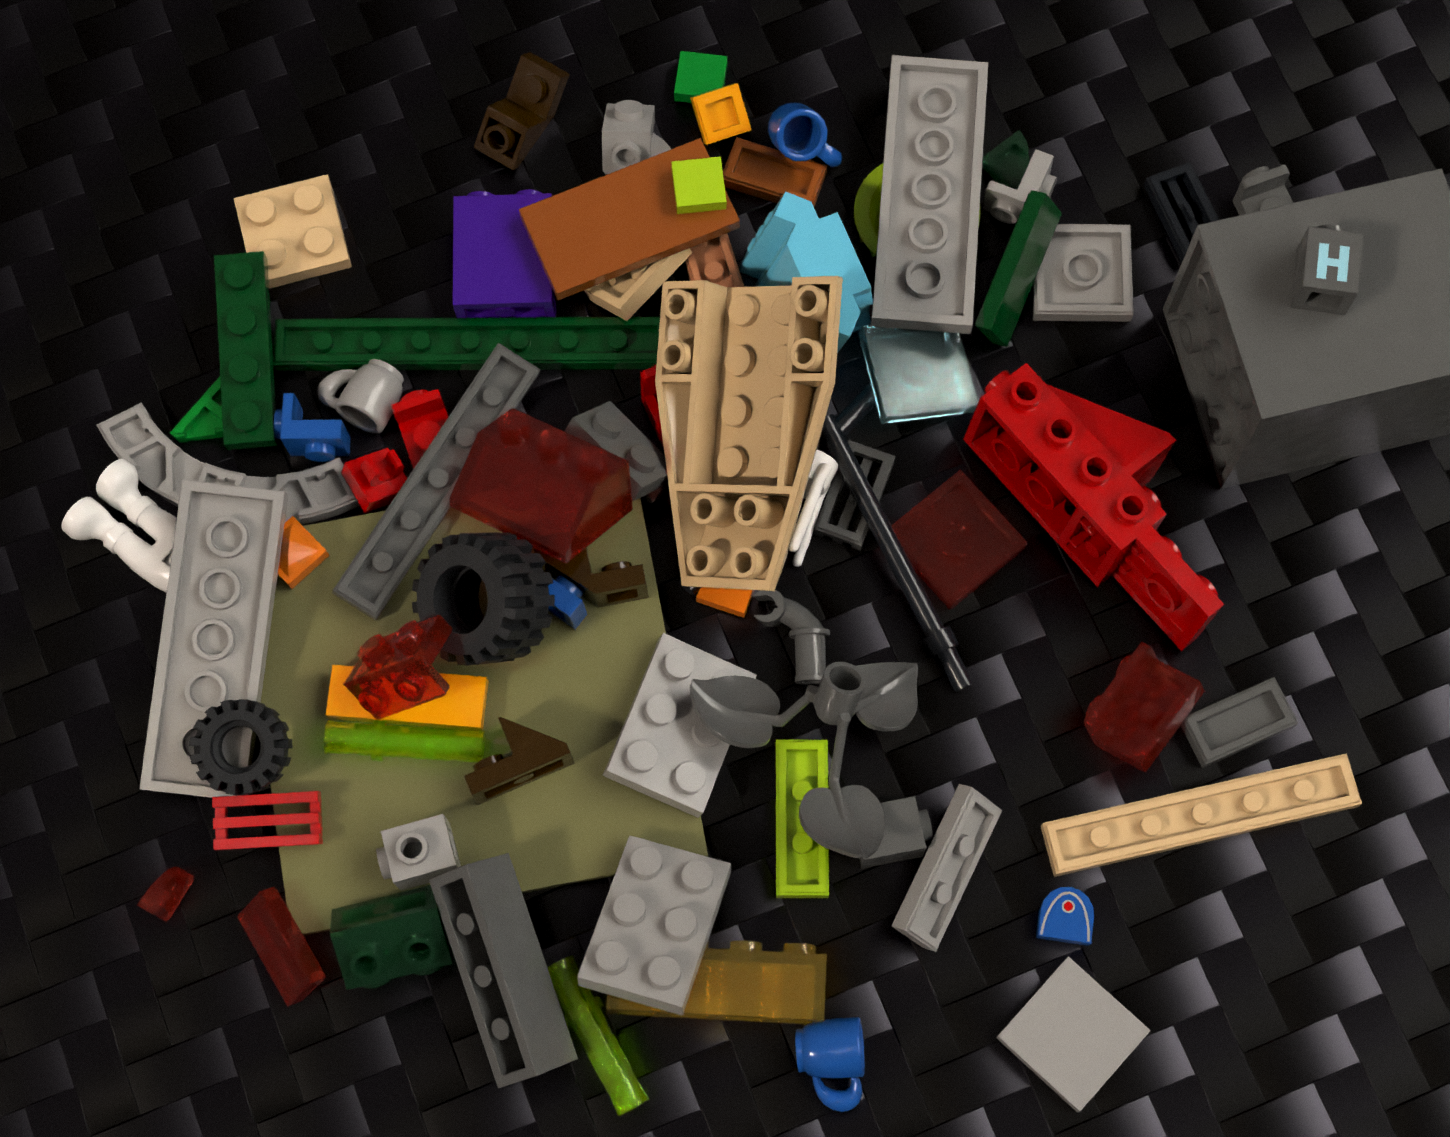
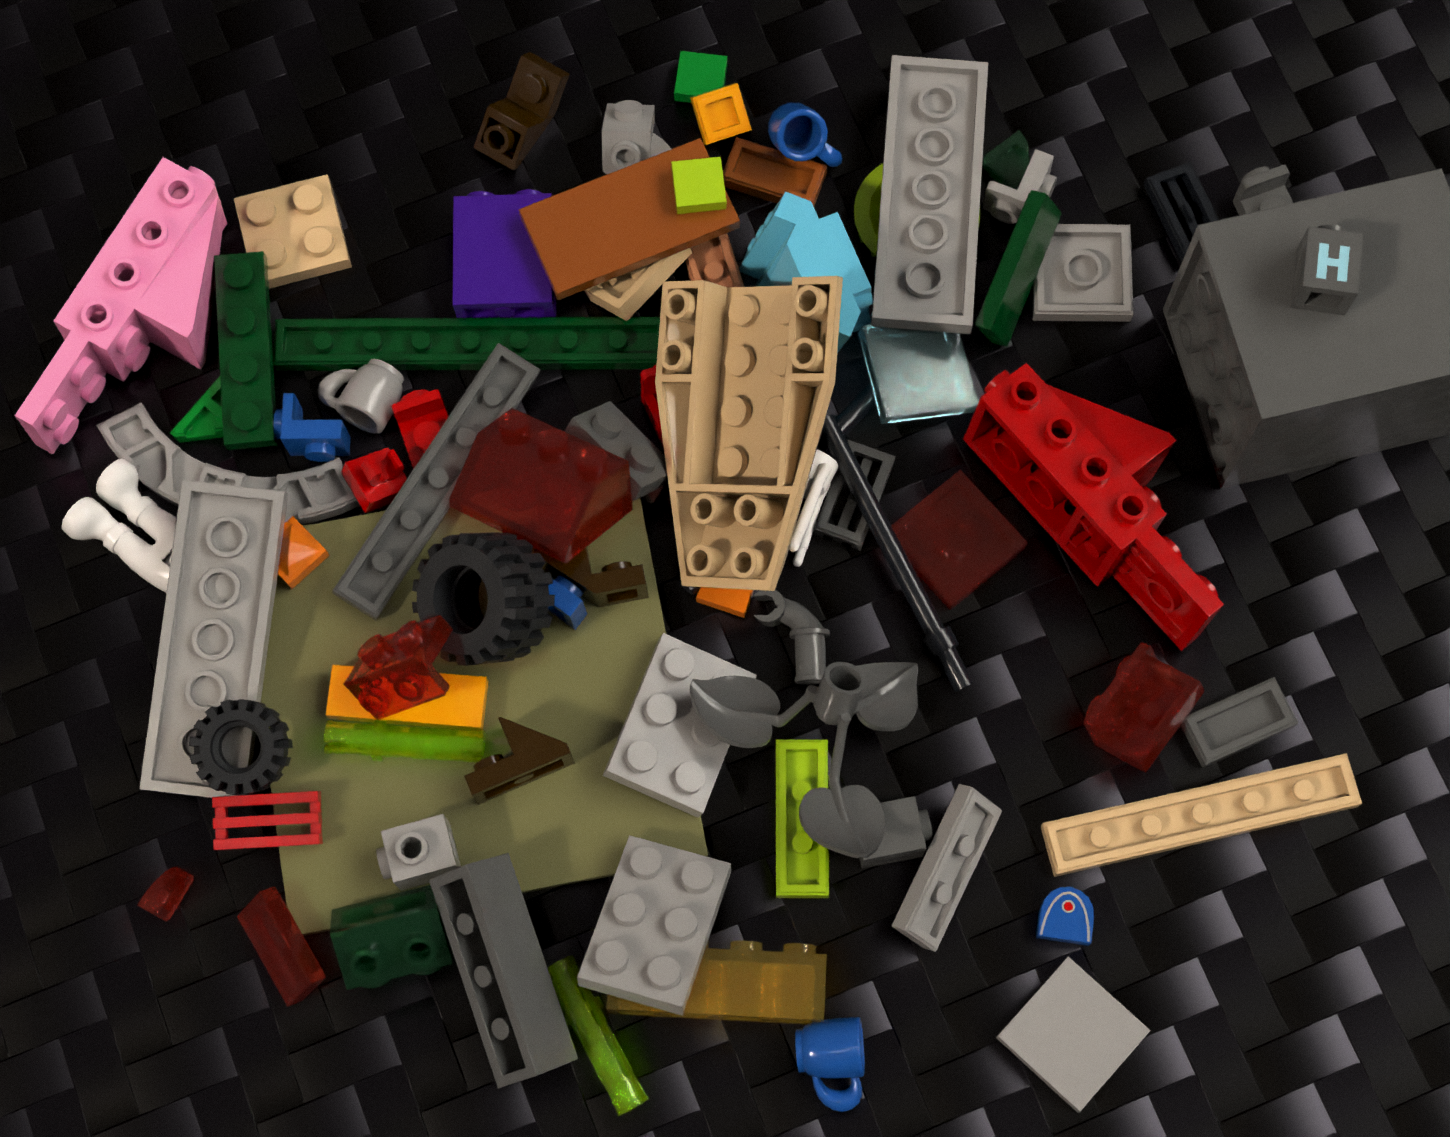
none -> bright pink wedge [15,157,228,454]

